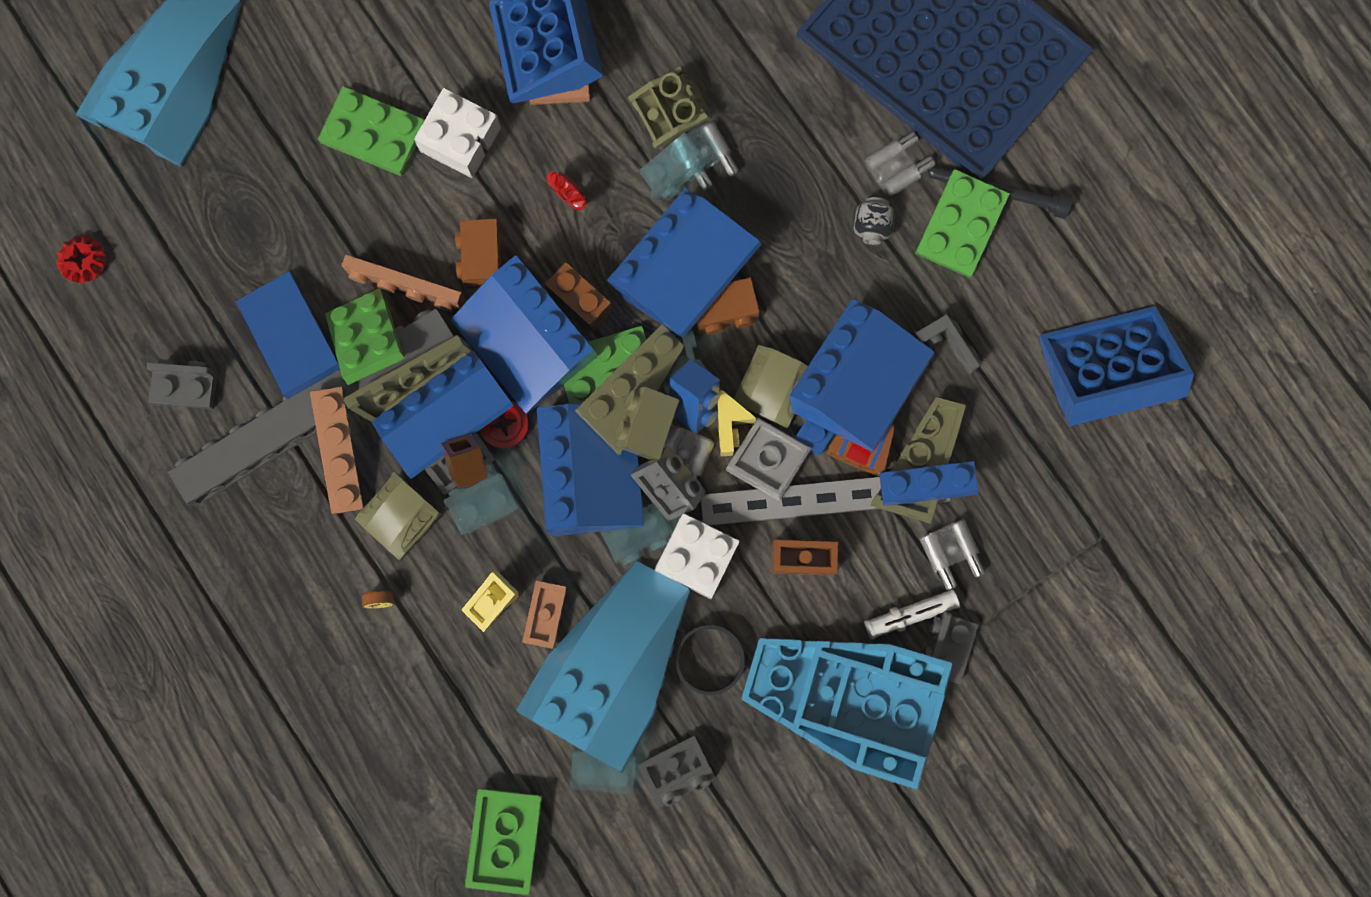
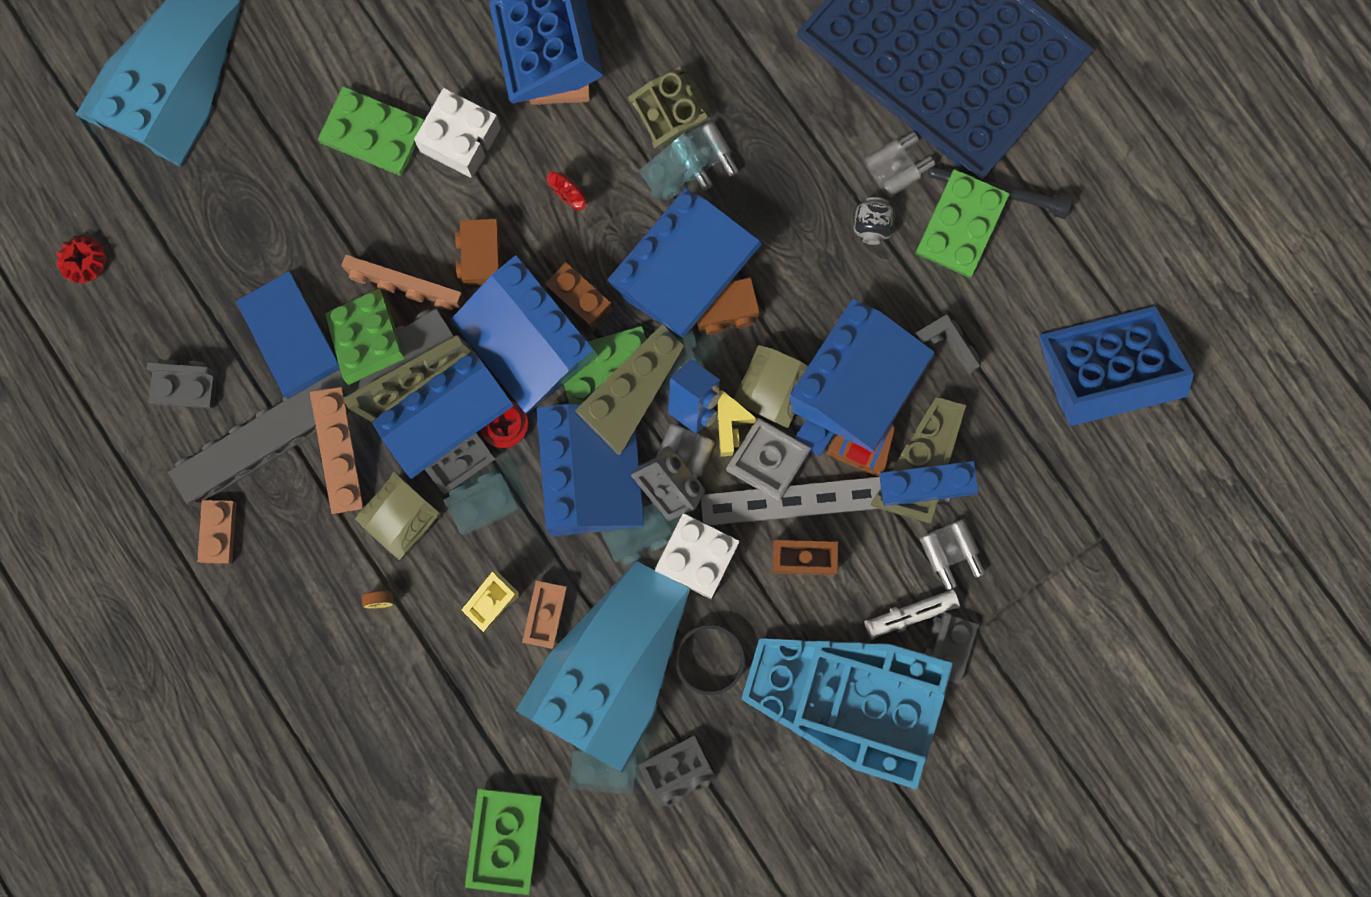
reddish brown brick [441,433,488,489] -> none
olive brick [615,387,679,460] -> none
none -> nougat plate [197,500,237,564]

